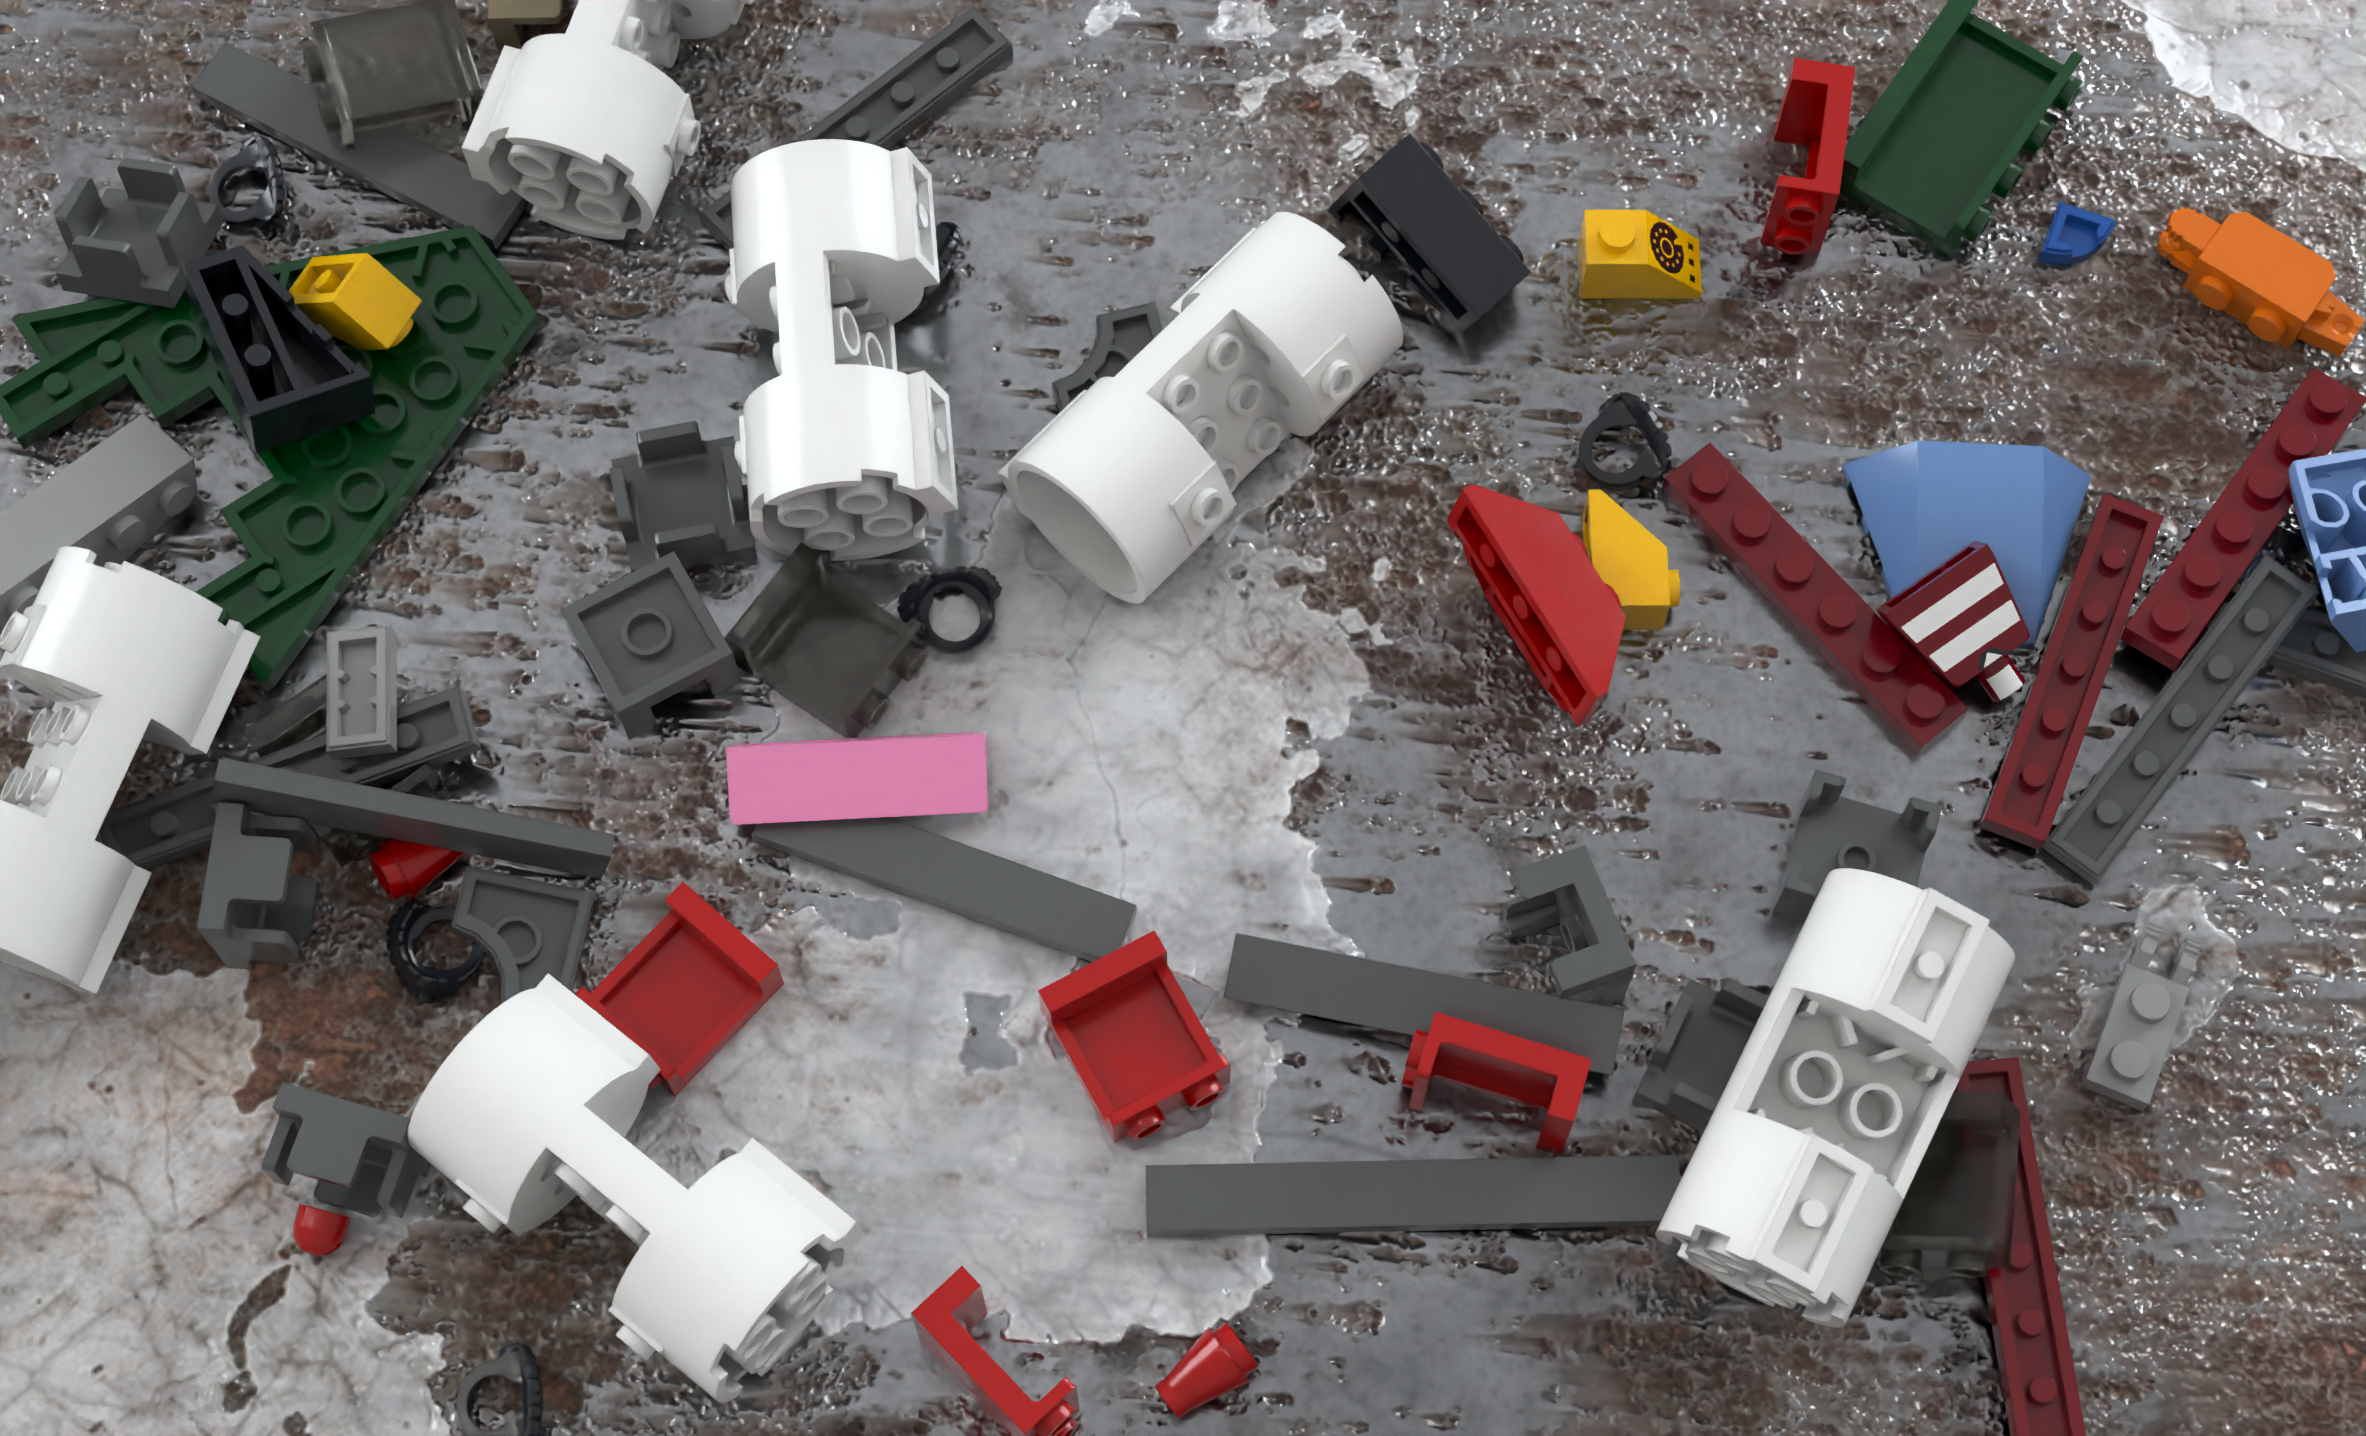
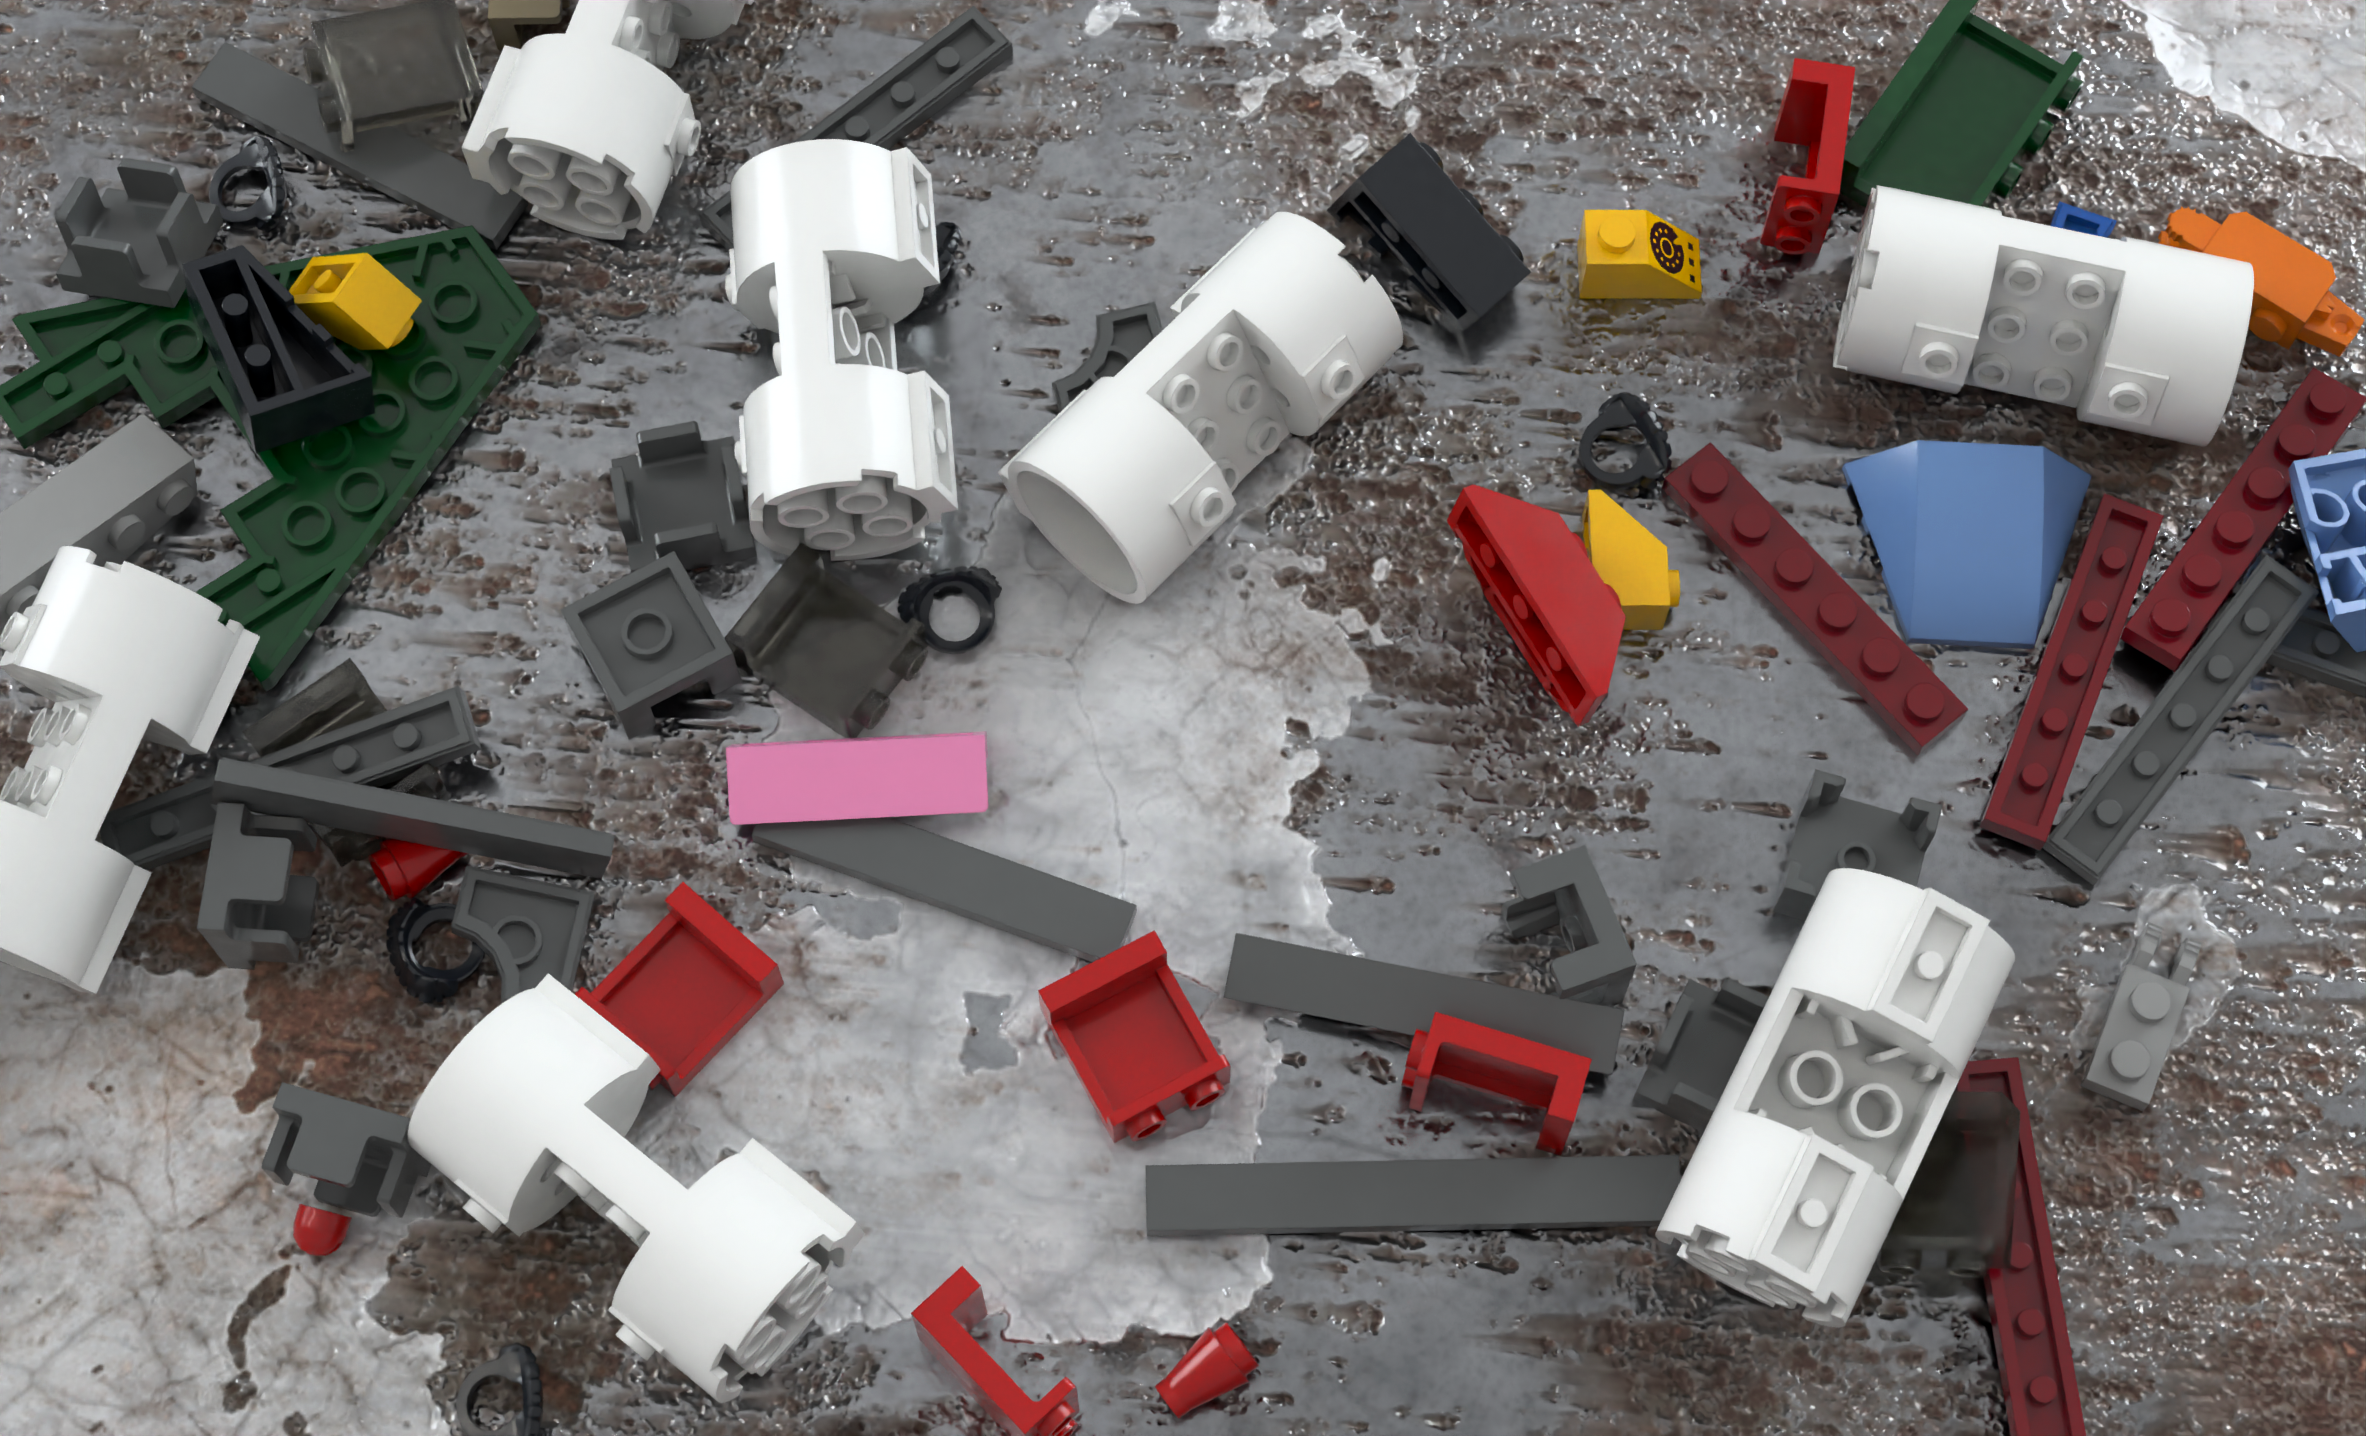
light grey plate [326,625,397,760] -> none
dark red torso [1875,541,2030,702] -> none
none -> white cylinder [1833,185,2254,447]

